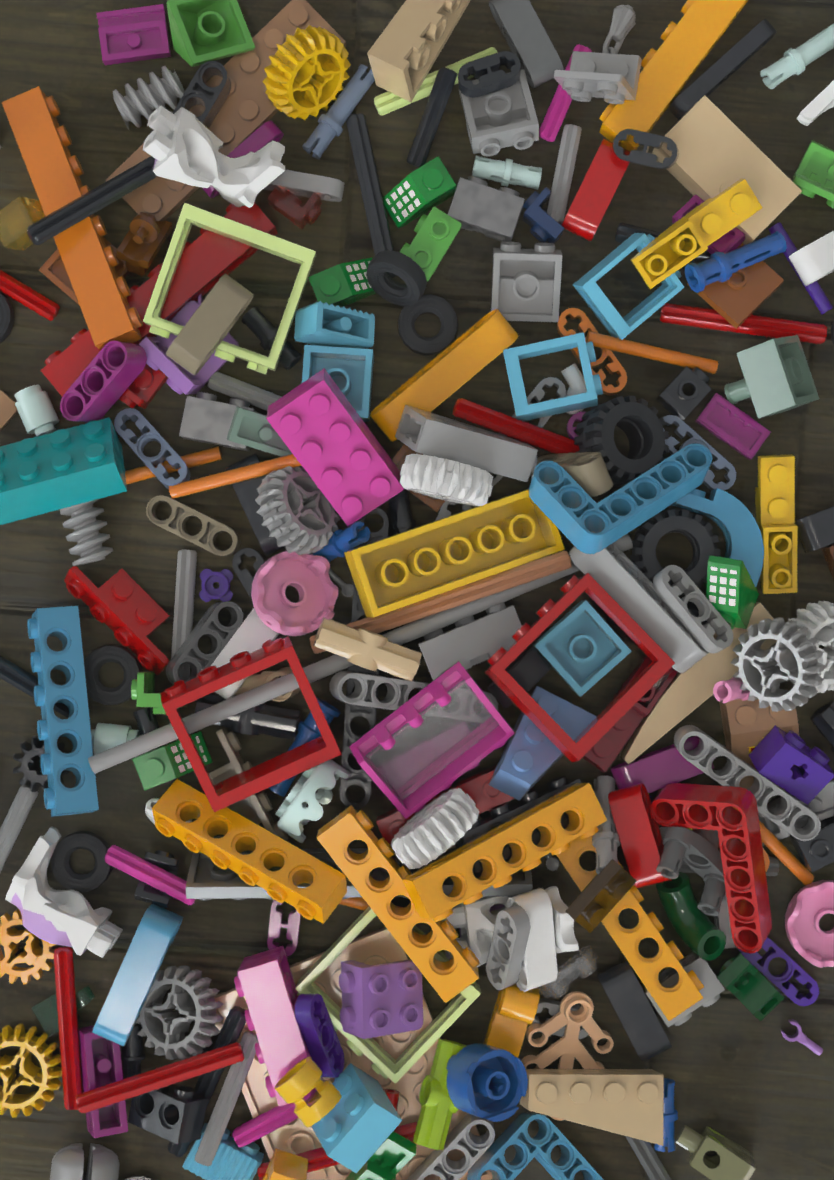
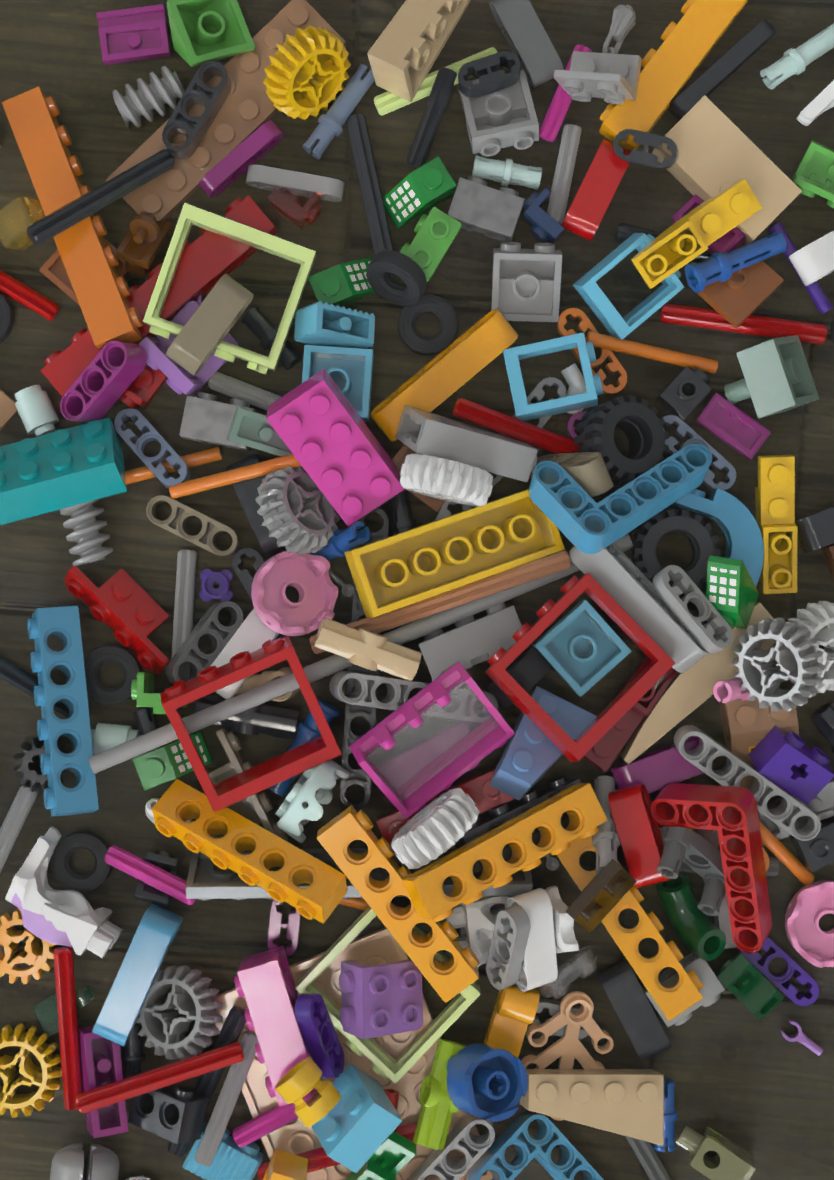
white hips [143,106,285,208] -> none

